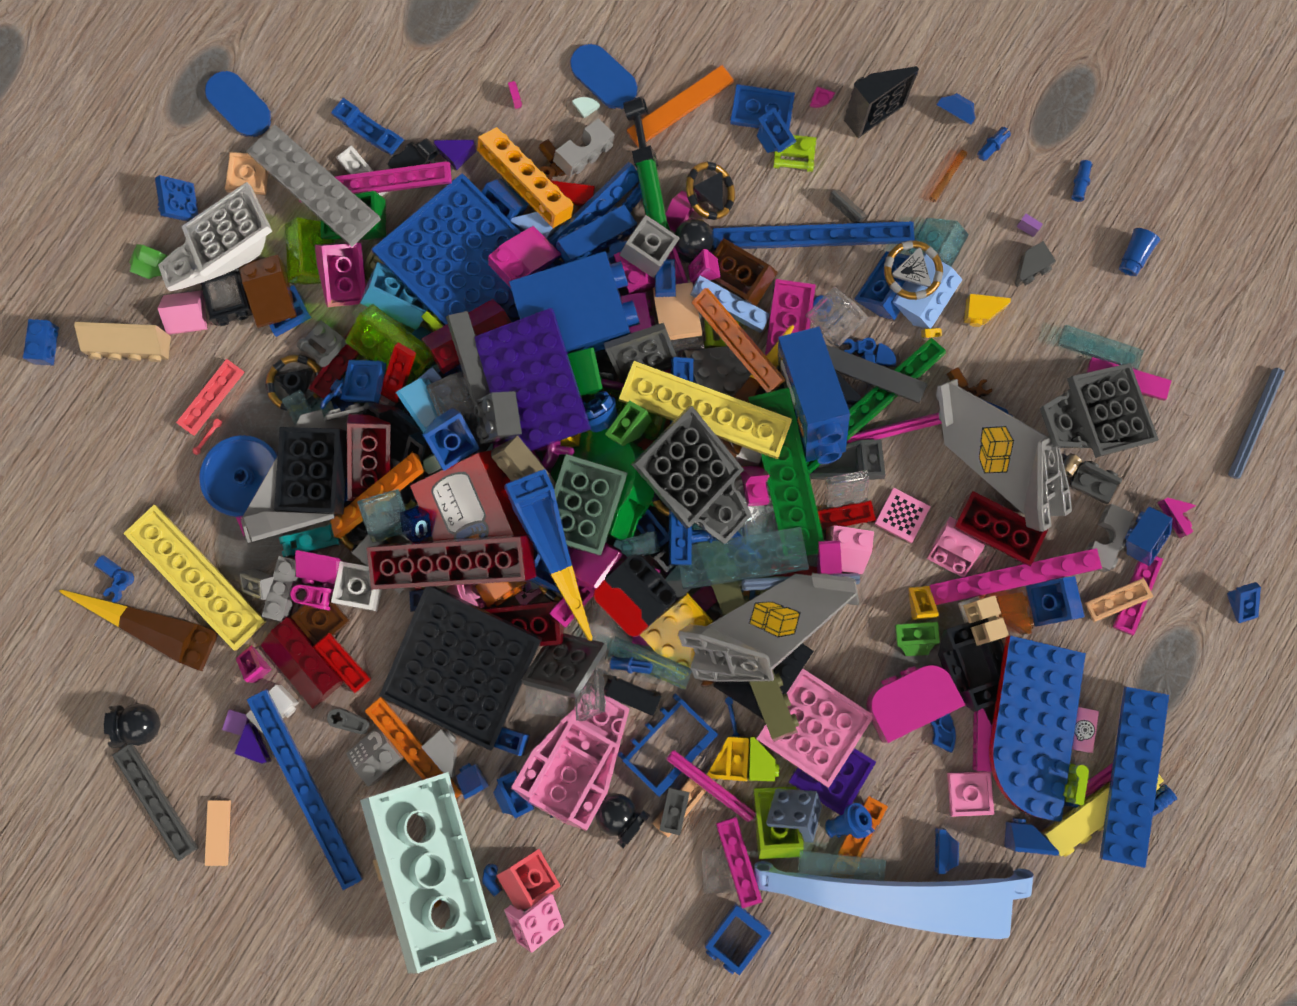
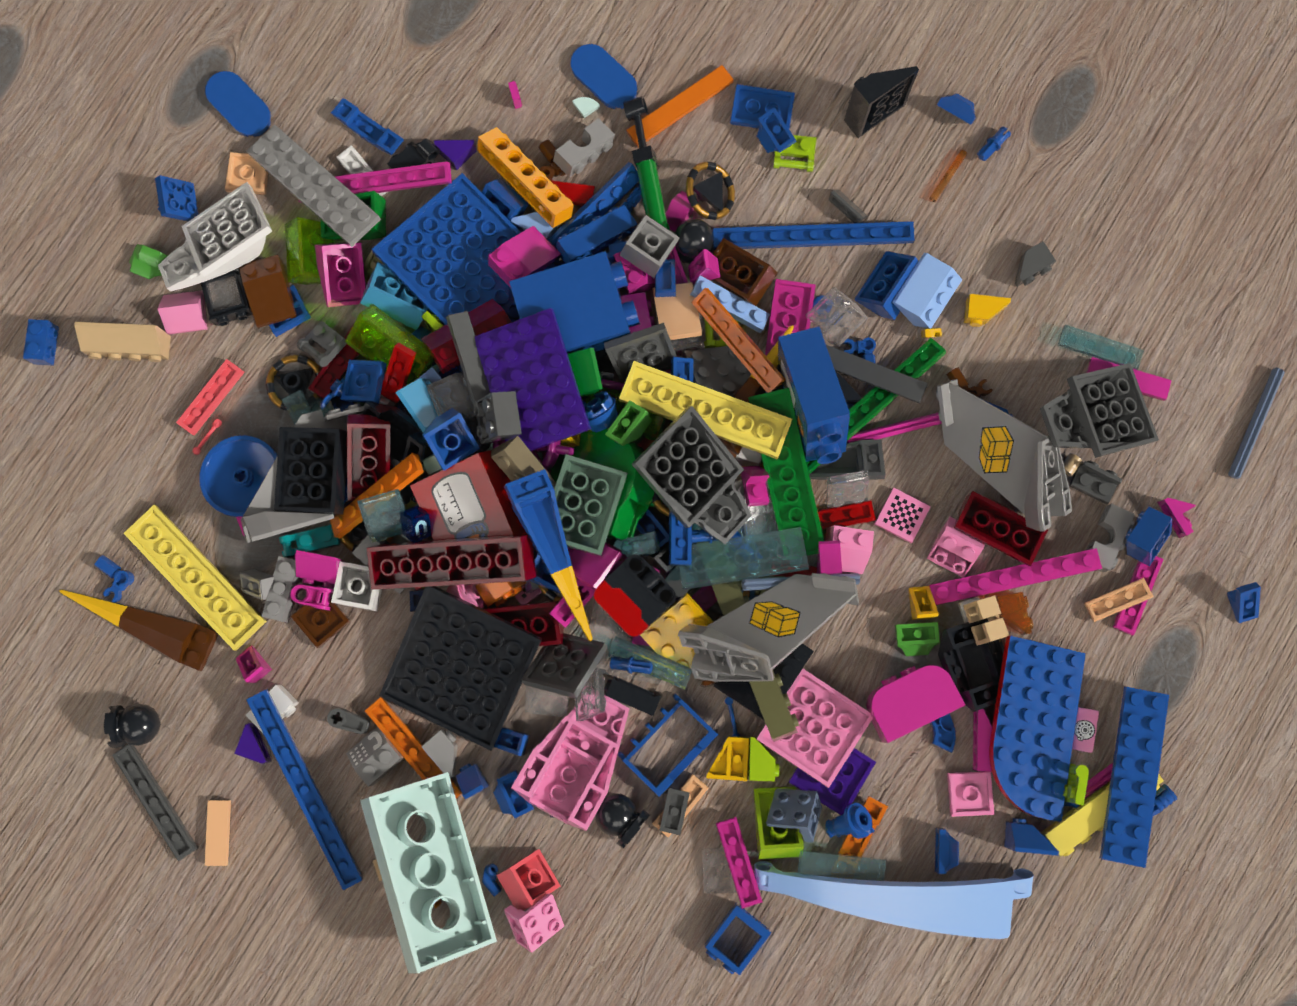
medium lavender tile [222,710,249,736] -> none
dark red slope [261,617,344,709] -> none
red tile [313,632,371,693] -> none
dark pink axle [667,750,755,822] -> none
dark pink tile [810,87,835,108] -> none
blue tile [875,343,896,367] -> none
piece [884,240,943,300] -> none
clear light blue slope [908,218,969,267] -> none
medium lavender tile [1017,214,1043,237] -> none
blue slope [1026,576,1085,627] -> none
blue pin [1071,160,1093,202] -> none
blue plant [1119,228,1160,276] -> none

